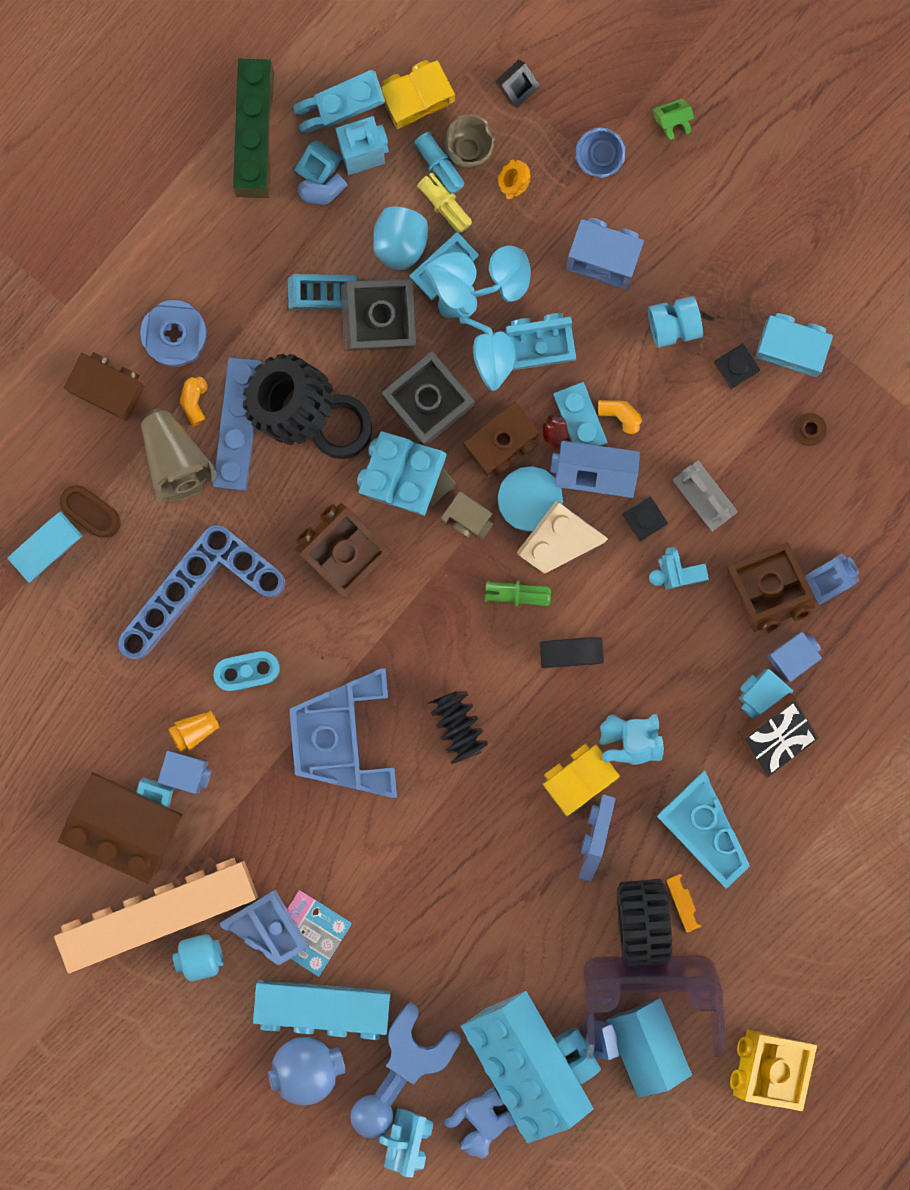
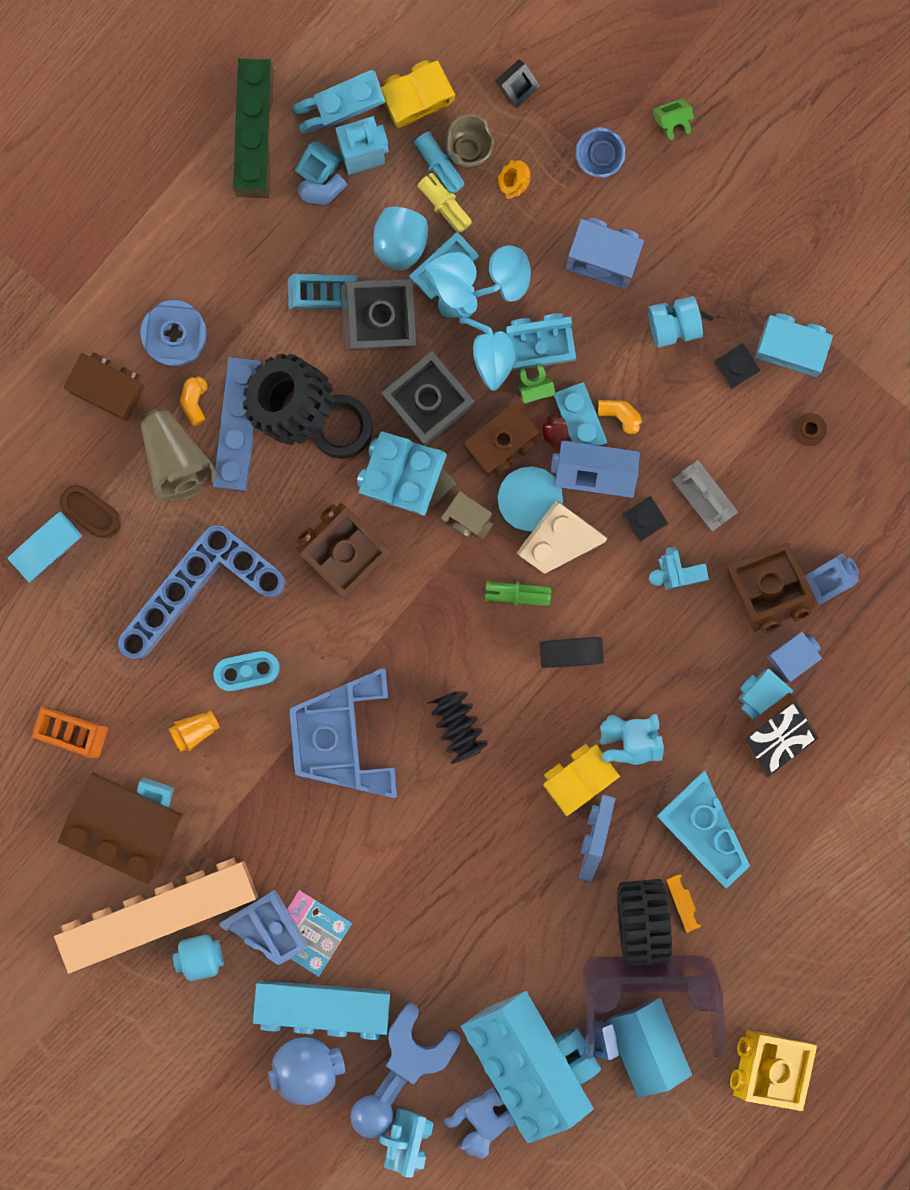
medium blue brick [157,750,212,794] -> none
none -> orange slope [31,706,108,758]
none -> bright green tile [517,363,556,404]

